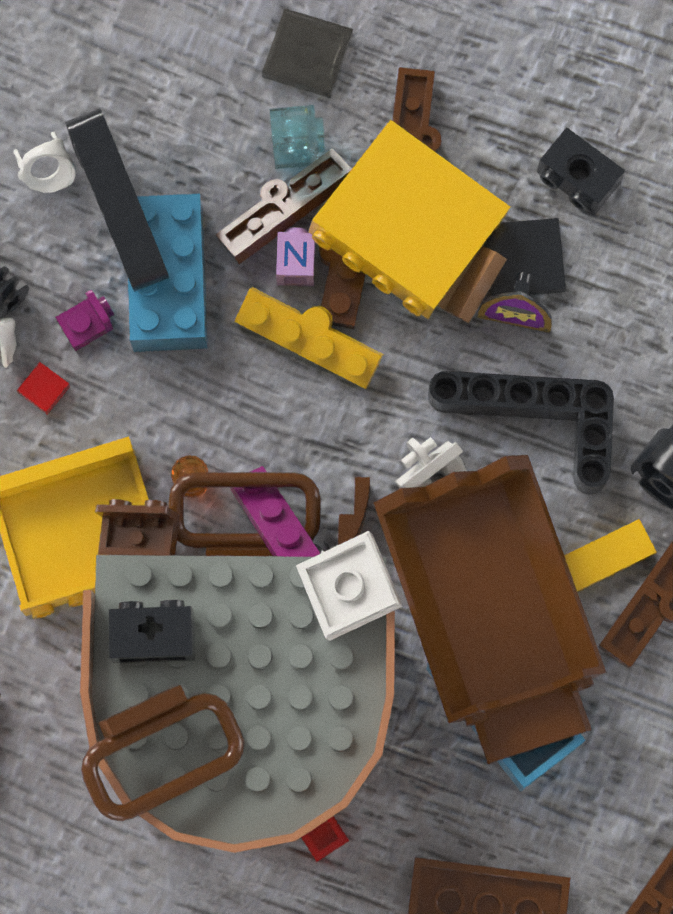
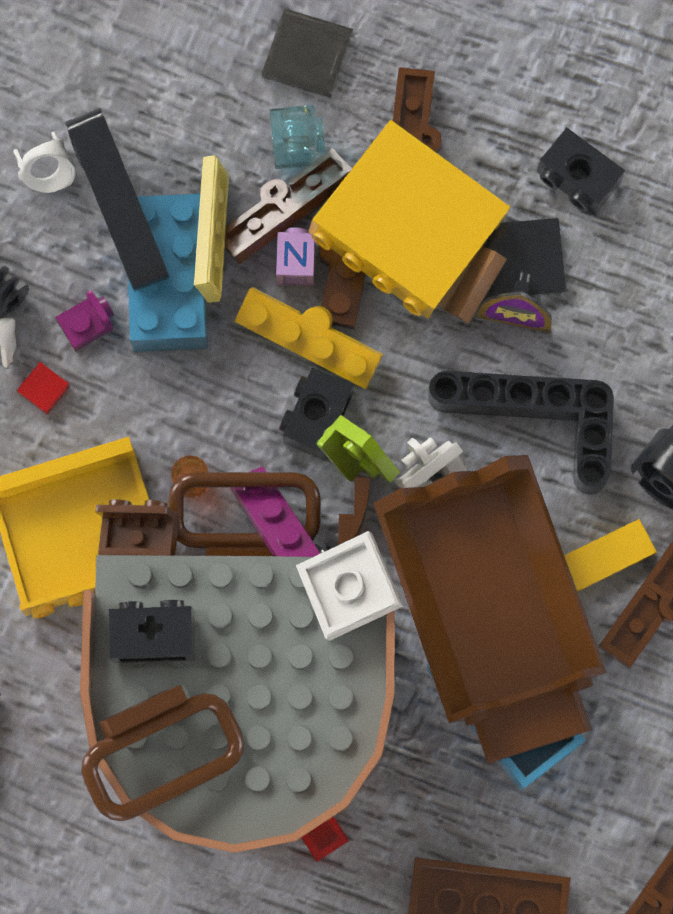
none -> light yellow tile [194,155,229,303]
none -> black brick [279,368,354,460]
none -> lime bracket [317,415,400,483]

